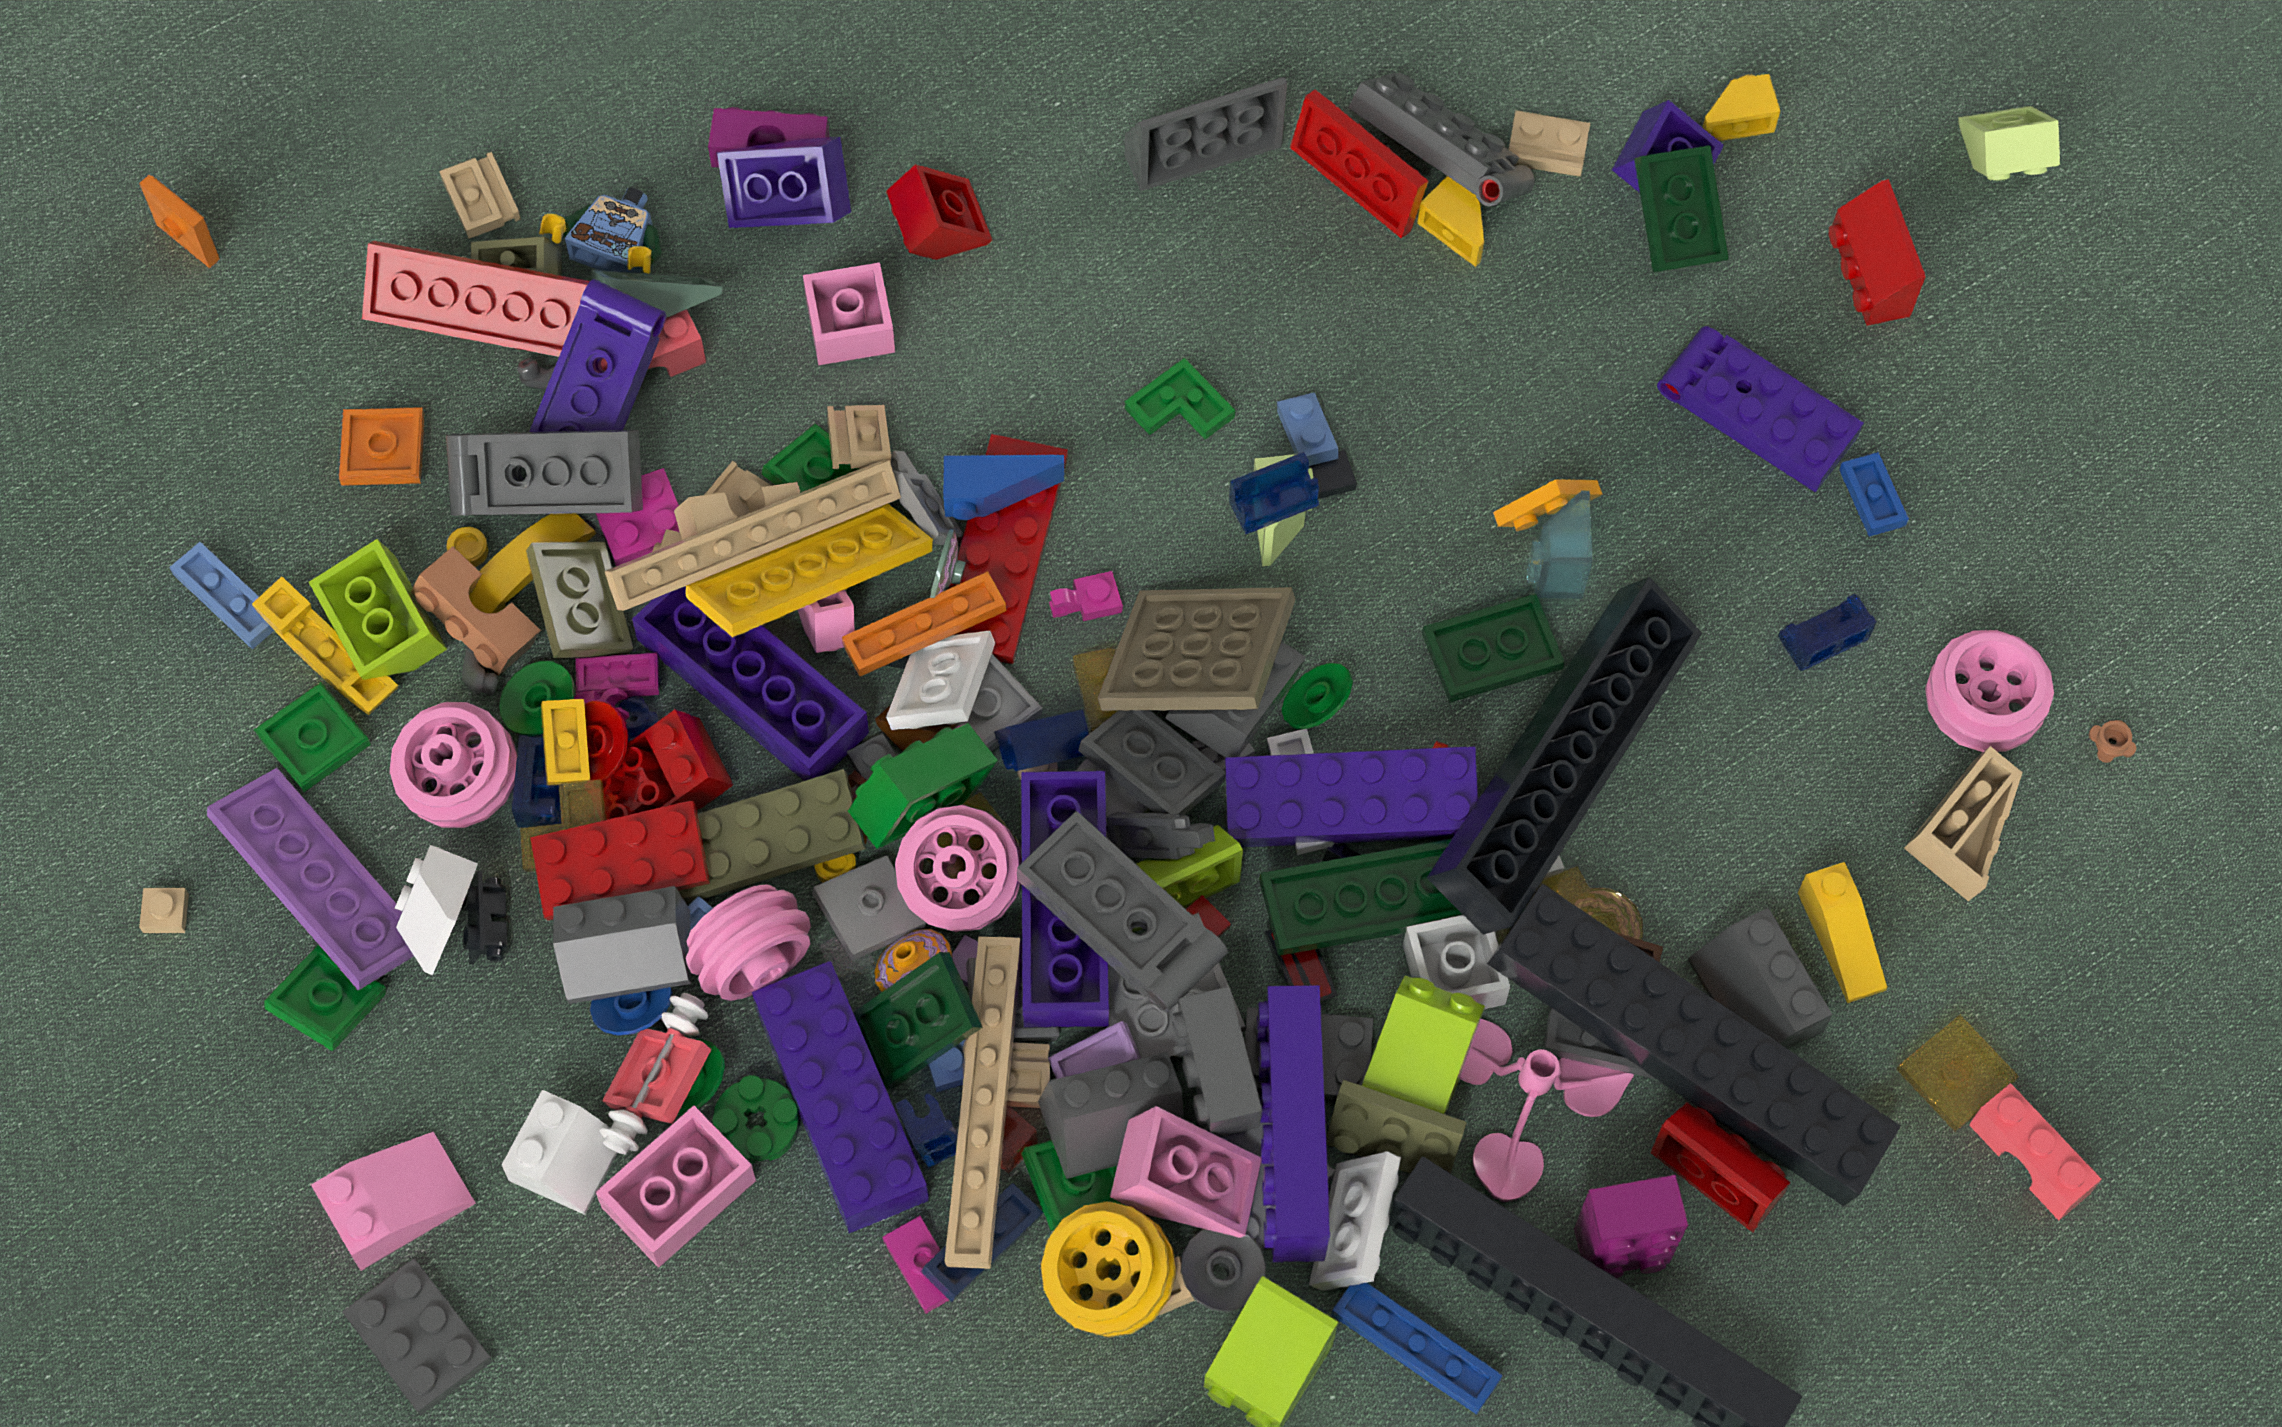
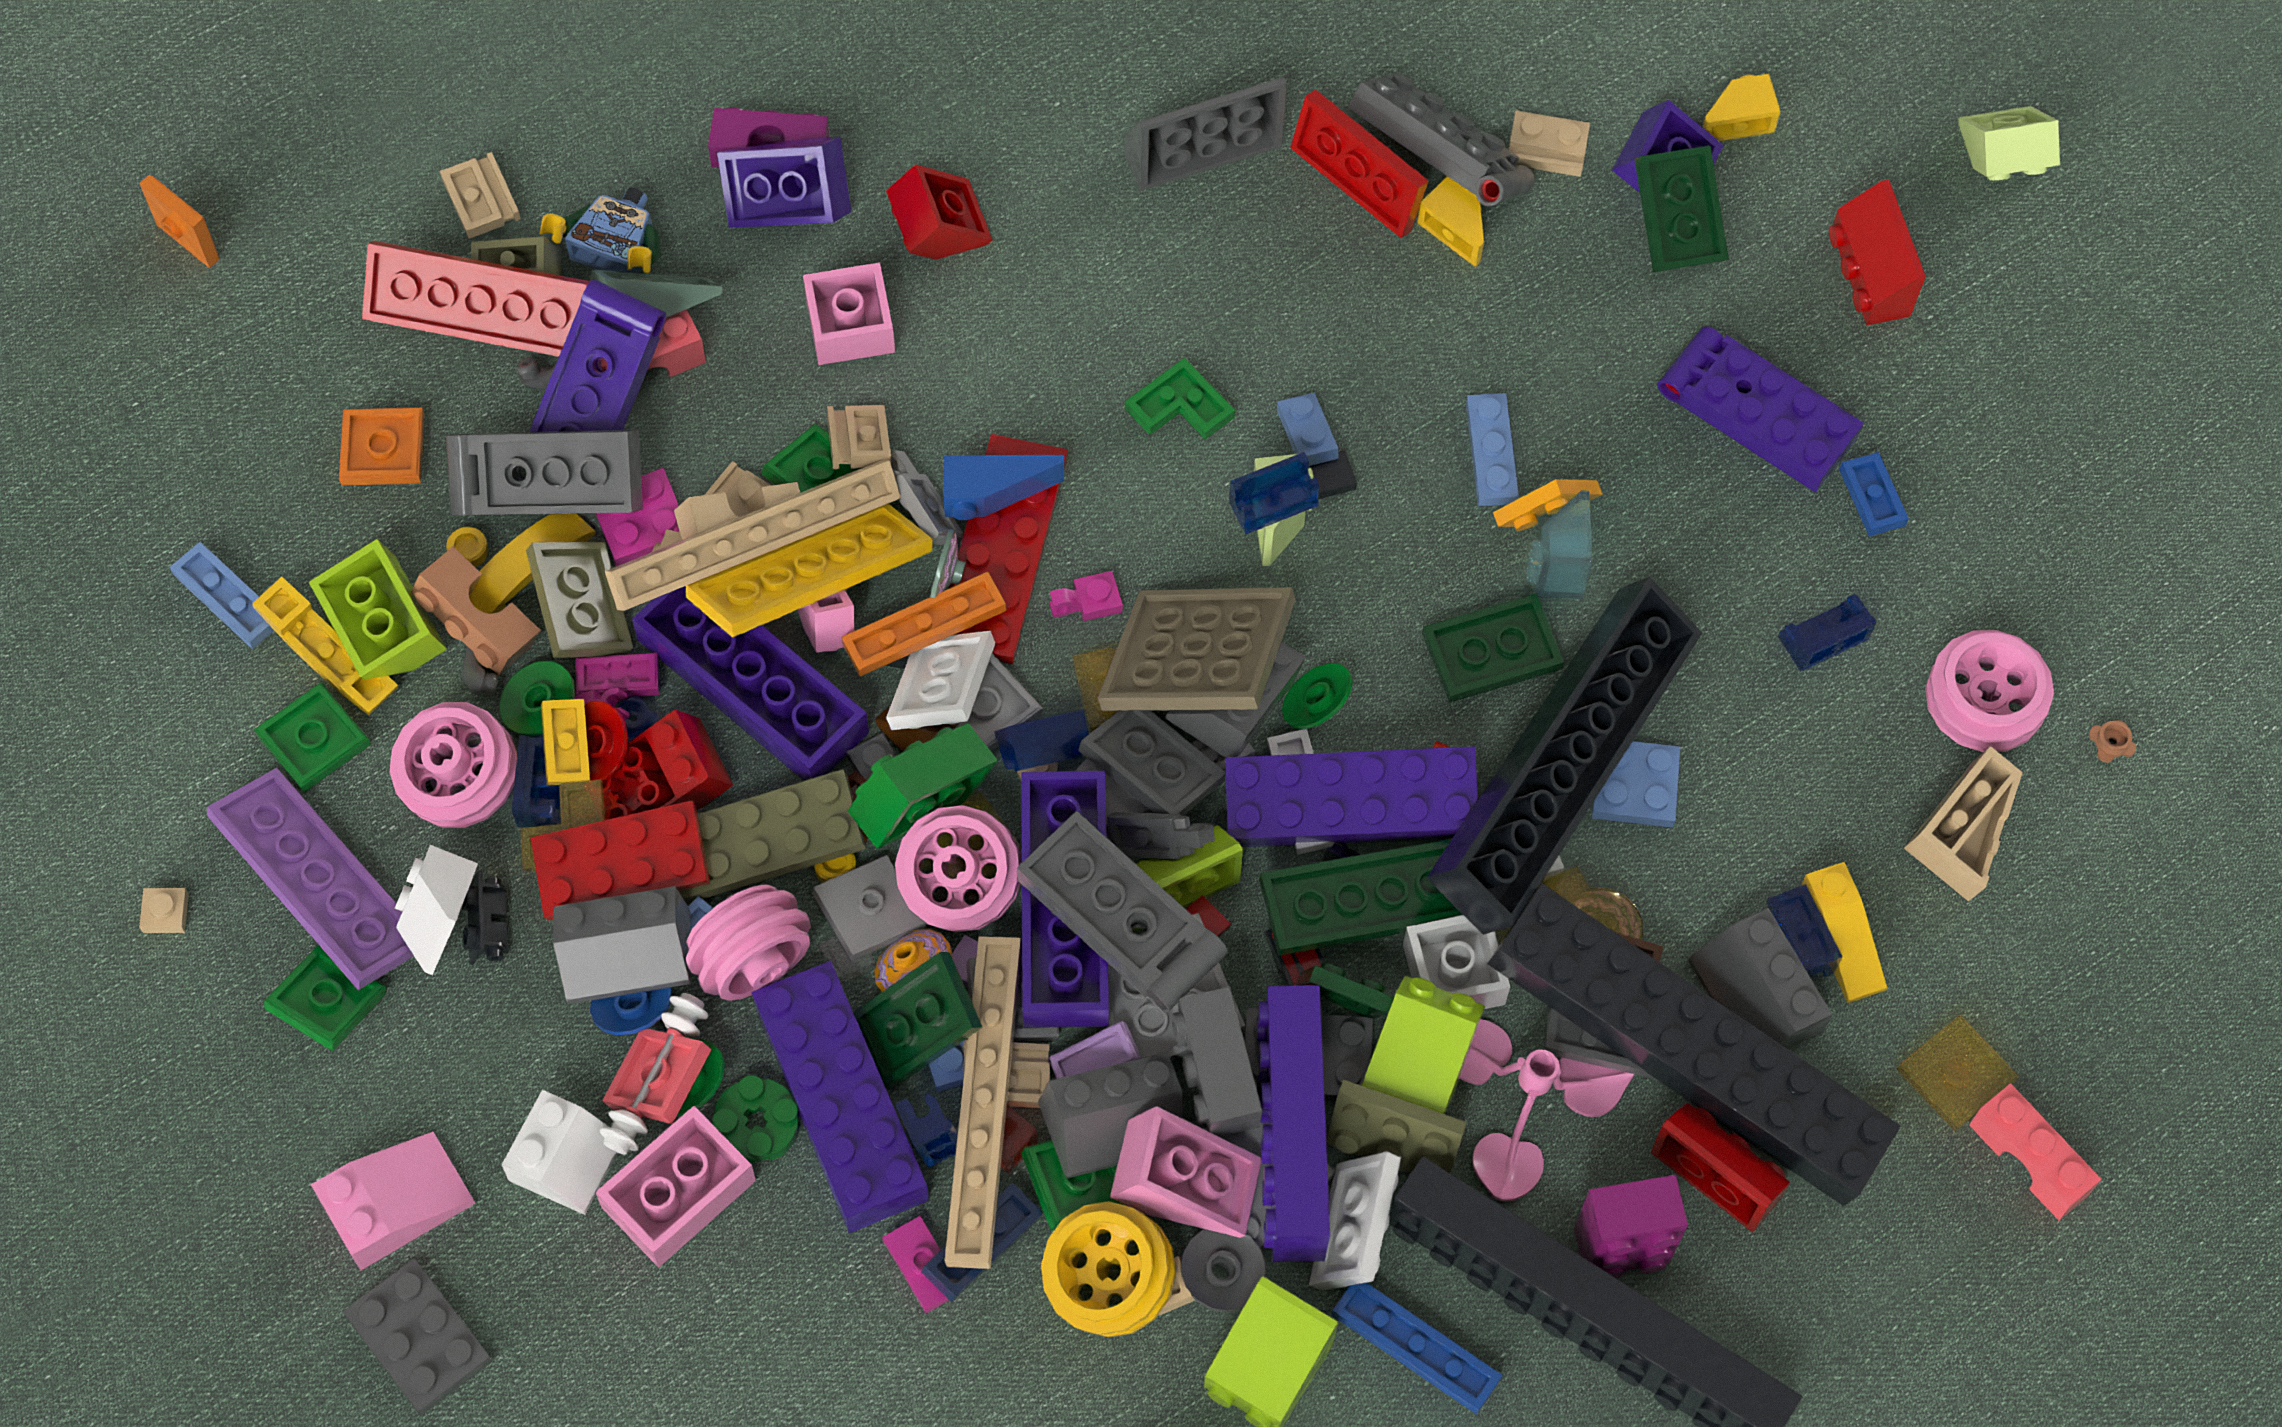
none -> dark green plate [1296,962,1394,1019]
none -> medium blue plate [1466,393,1519,506]
none -> medium blue plate [1591,741,1680,828]
none -> clear blue hinge [1767,884,1843,979]

